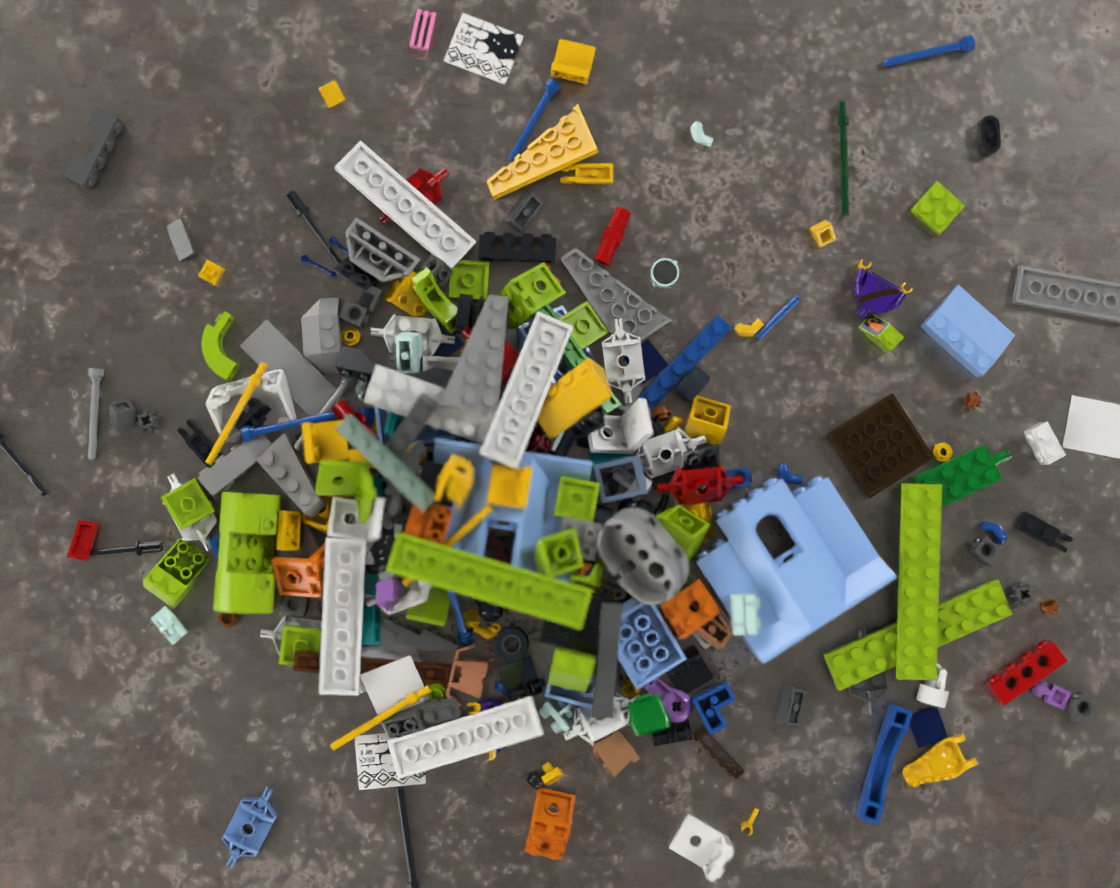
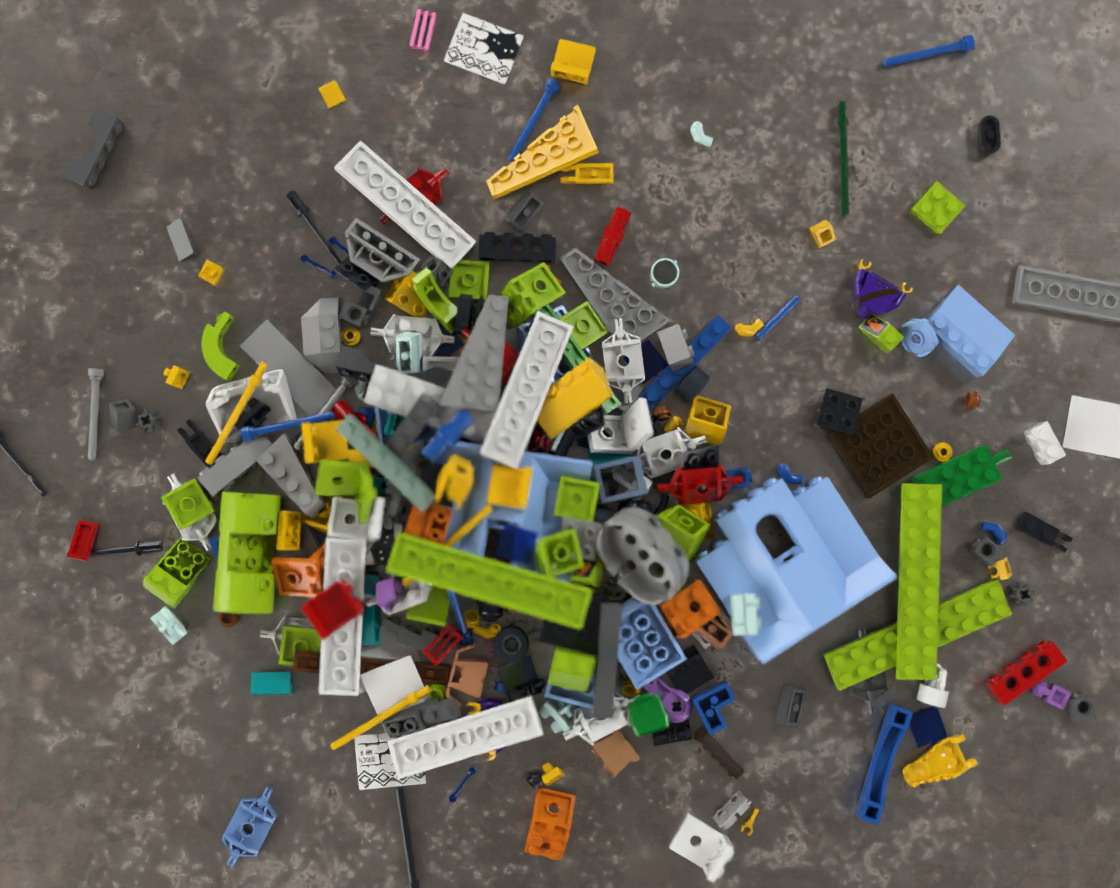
dark grey brick [279,595,311,617] -> none
dark orange plate [1041,599,1060,616] -> none
none -> yellow tile [163,365,190,389]
none -> teal hinge [251,672,293,696]
none -> red panel [301,578,365,640]
none -> blue piece [421,408,475,464]
none -> red tile [422,623,464,666]
none -> clear blue hinge [449,767,476,802]
none -> clear blue piece [496,524,538,565]
none -> light grey brick [657,323,695,372]
none -> light grey hinge [712,790,752,830]
none -> black hinge [816,388,863,435]
none -> light blue plate [900,318,939,357]
none -> yellow tile [988,557,1012,580]

